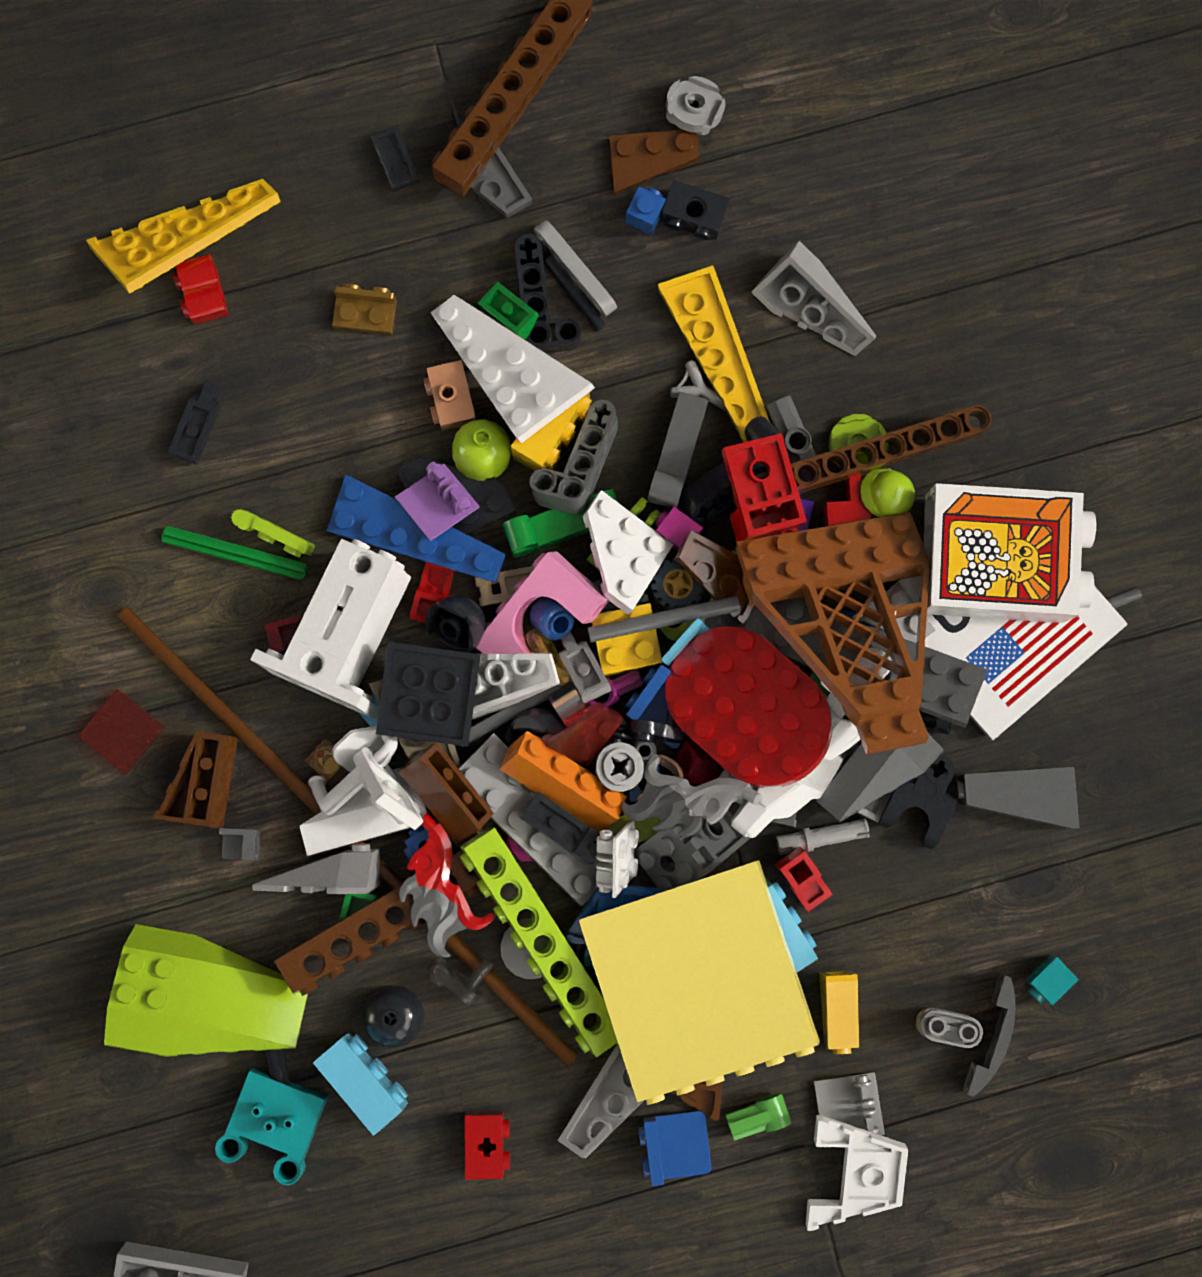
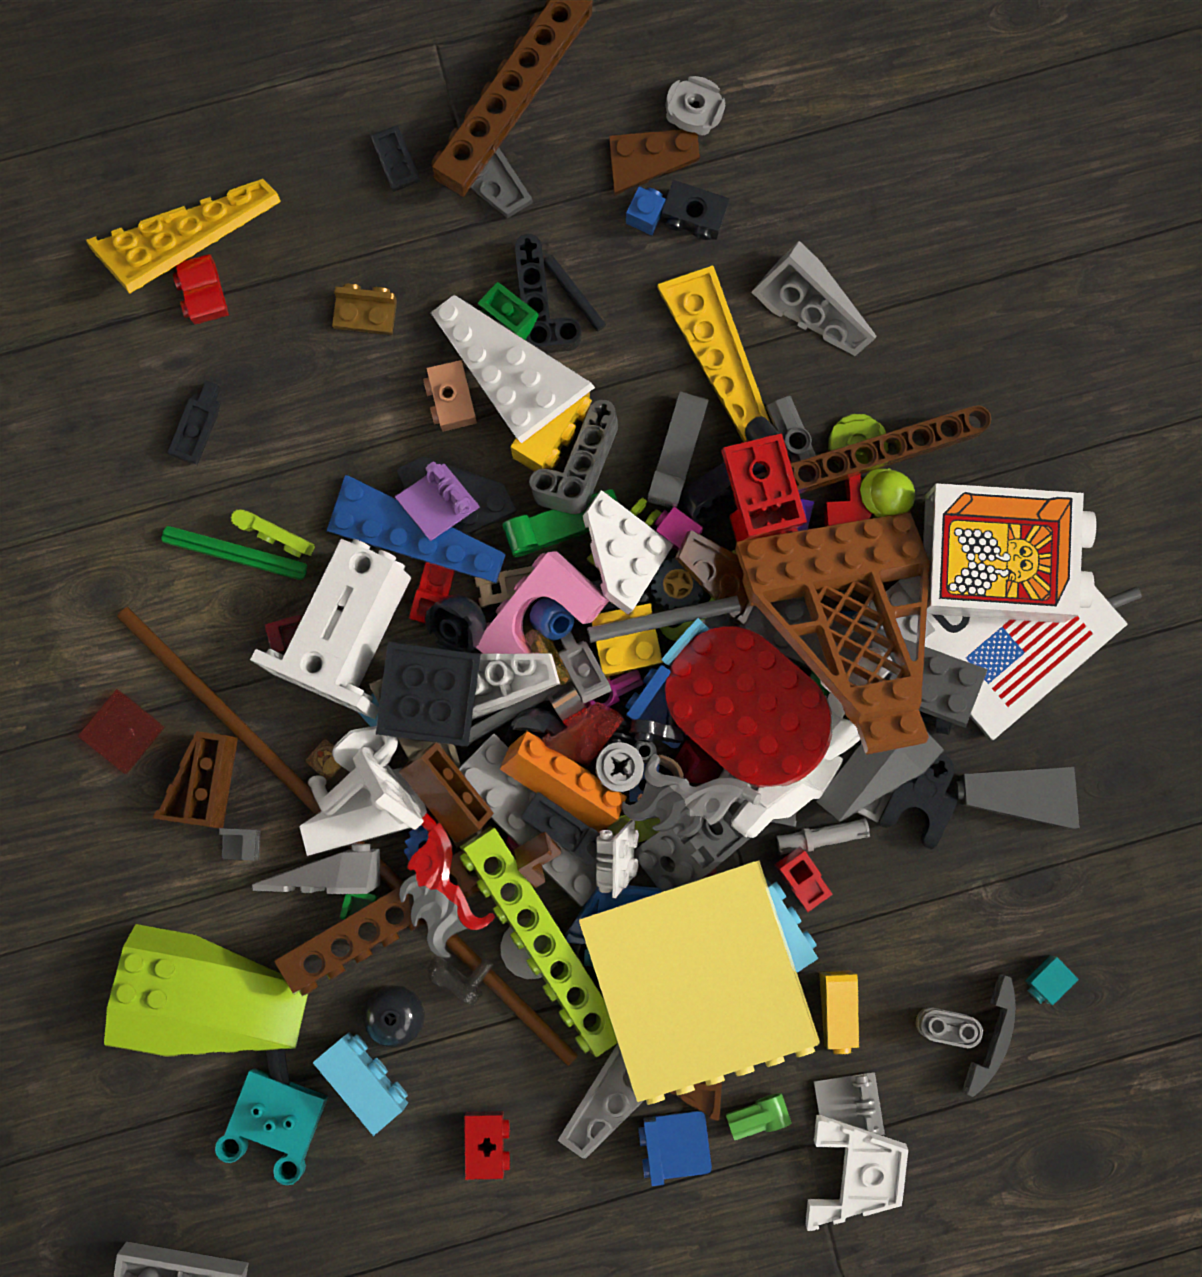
lime cylinder [452,419,512,481] -> none
light grey beam [533,219,617,317] -> none
light grey piece [670,360,726,411] -> none
none -> reddish brown panel [514,831,561,888]

